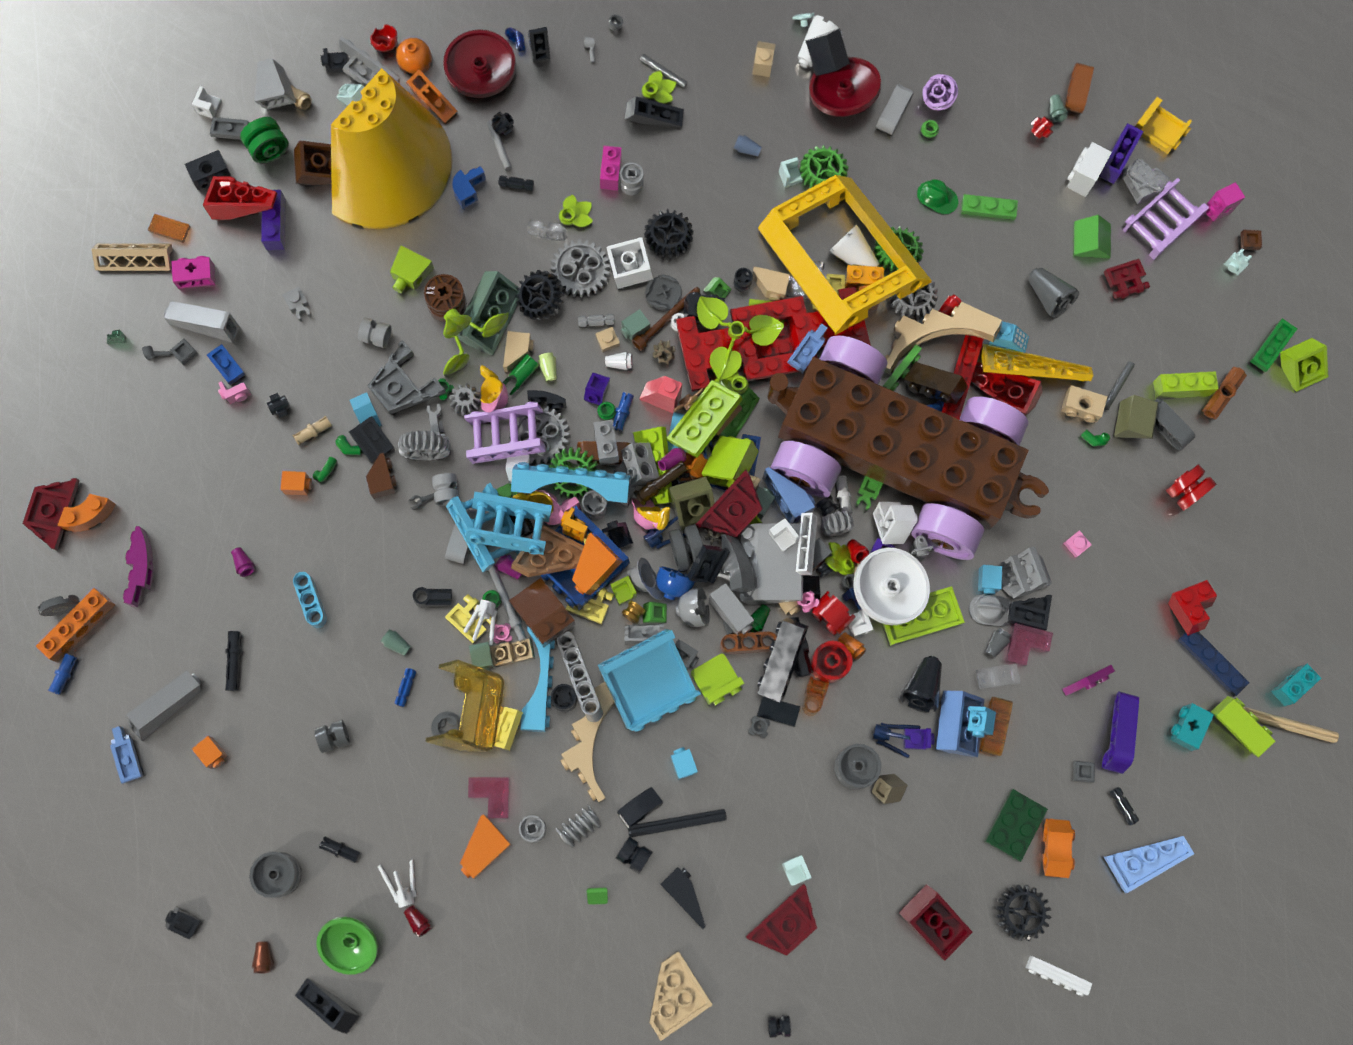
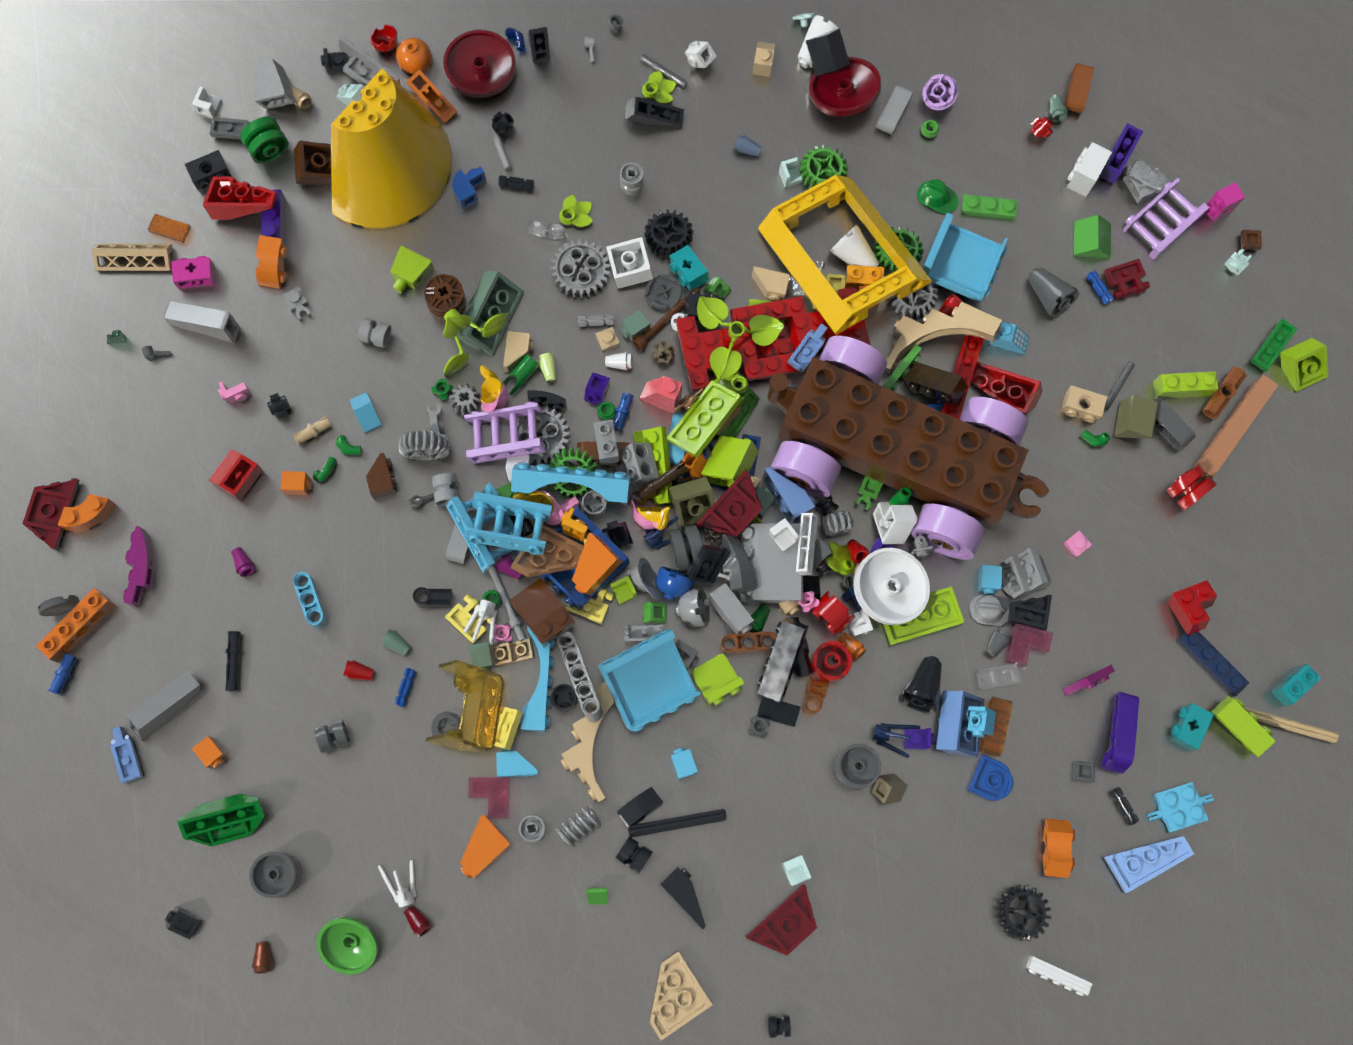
dark grey tile [170,338,198,365] -> none
blue plate [207,344,245,385] -> none
black slope [295,978,359,1034] -> none
black axle [319,836,360,863] -> none
black plate [348,416,394,463] -> none
dark grey wing [368,340,446,414] -> none
black gear [515,270,565,321] -> none
dark pink brick [600,146,622,190] -> none
pearl gold wheel [621,600,646,624] -> none
magenta cone [658,448,686,471] -> none
black wheel [733,268,753,292] -> none
white pin [836,476,853,514] -> none
dark red slope [899,884,973,961] -> none
yellow wing [981,343,1094,381] -> none
dark green plate [984,789,1048,862] -> none
yellow panel [1135,97,1192,154] -> none
none -> green wedge [177,793,265,846]
none -> red slope [208,450,263,501]
none -> orange brick [255,235,287,289]
none -> red cone [343,660,374,681]
none -> medium azure slope [496,748,539,778]
none -> teal brick [669,245,709,292]
none -> white brick [684,41,717,68]
none -> green cone [890,487,911,506]
none -> medium azure panel [922,213,1008,302]
none -> blue tile [967,754,1014,801]
none -> blue axle [1087,270,1114,304]
none -> medium azure plate [1147,782,1214,833]
none -> nougat piece [1194,375,1278,480]

